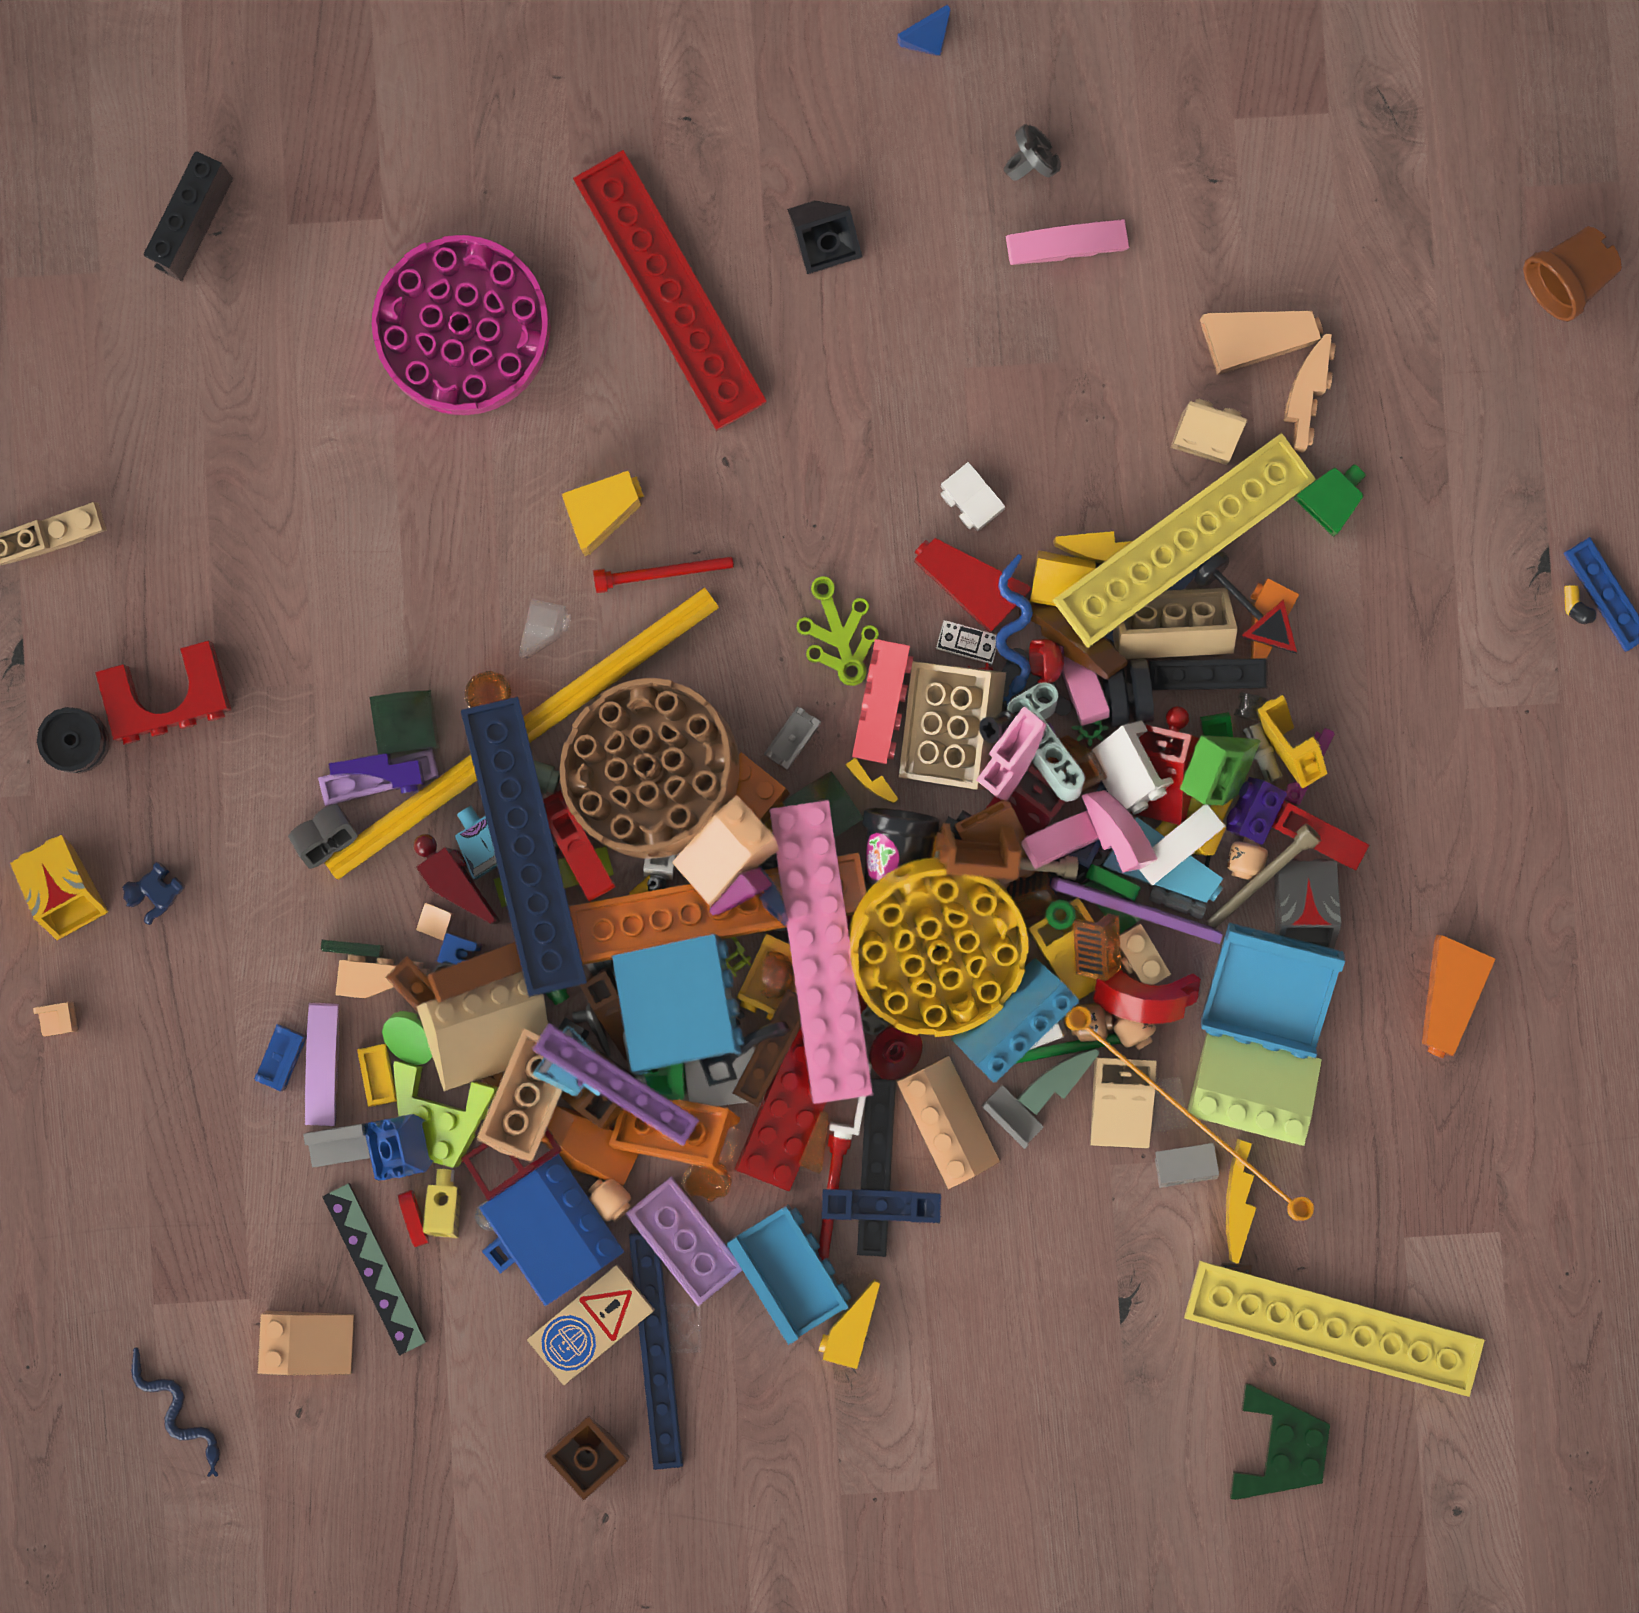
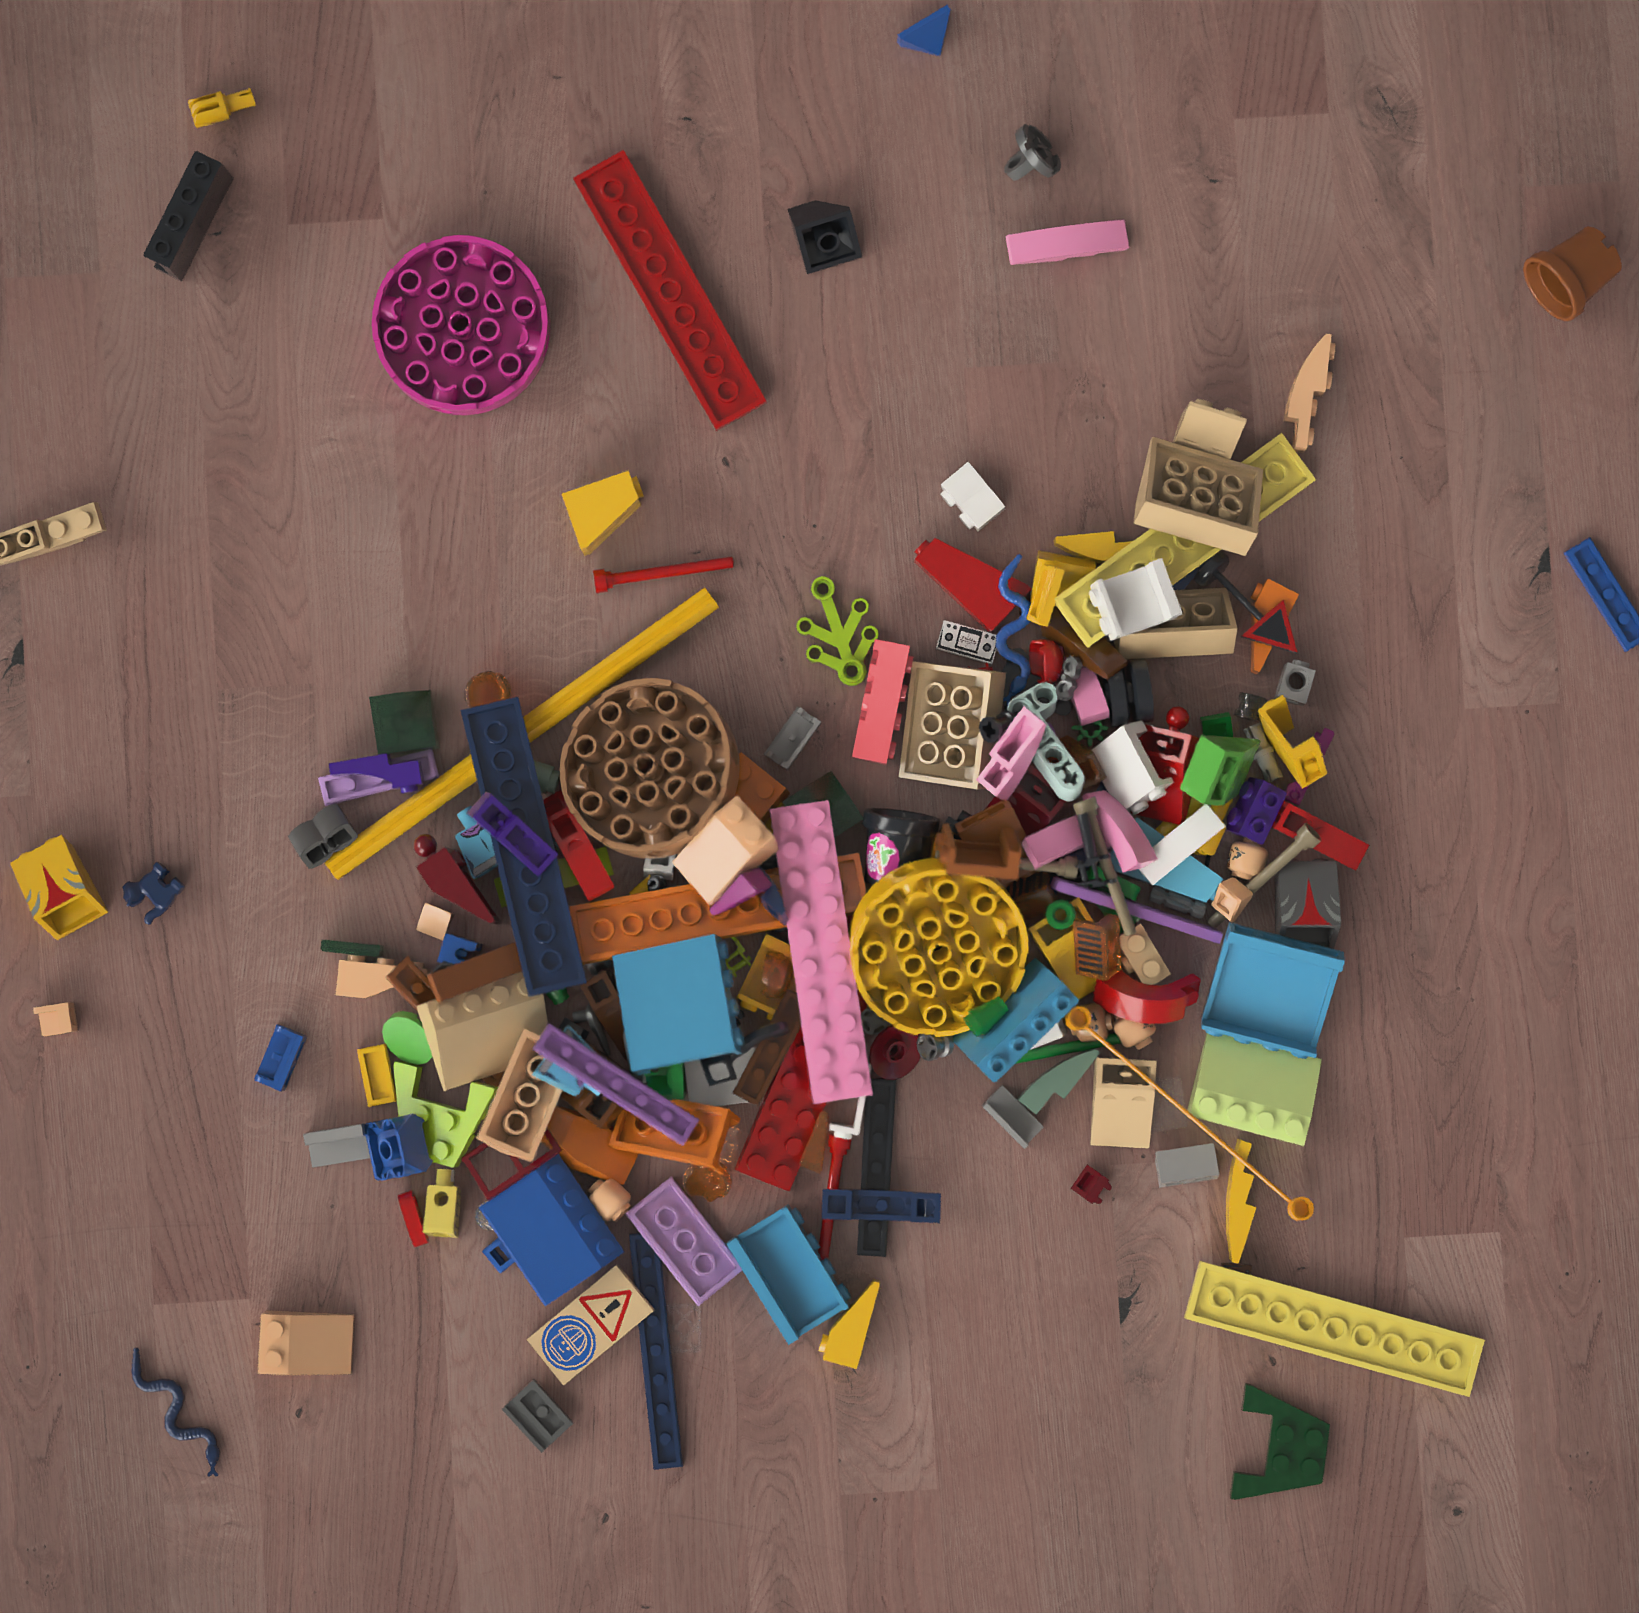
black wheel [36,707,109,774] -> none
red arch [95,641,232,745] -> none
lavender slope [305,1003,339,1126] -> none
tile [322,1183,427,1356] -> none
clear slope [518,599,571,659] -> none
reddish brown slope [544,1416,630,1501] -> none
yellow slope [846,758,898,804] -> none
light nougat slope [896,1056,1000,1189] -> none
black tile [1150,658,1268,691] -> none
light nougat slope [1200,311,1323,375] -> none
green torso [1294,464,1366,537] -> none
orange slope [1422,935,1496,1059] -> none
arm [1564,585,1596,625] -> none
none -> yellow arm [188,88,256,128]
none -> dark purple slope [467,791,558,877]
none -> dark grey plate [502,1379,574,1453]
none -> flat silver wheel [917,1034,954,1061]
none -> green cone [963,996,1009,1037]
none -> yellow tile [1027,563,1065,627]
none -> dark grey piece [1056,655,1083,701]
none -> dark red tile [1071,1164,1112,1204]
none -> dark tan piece [1073,797,1136,936]
none -> black piece [1075,812,1117,888]
none -> white panel [1089,558,1183,641]
none -> tan slope [1134,437,1263,556]
none -> light nougat slope [1211,877,1253,922]
none -> light grey brick [1274,659,1316,706]

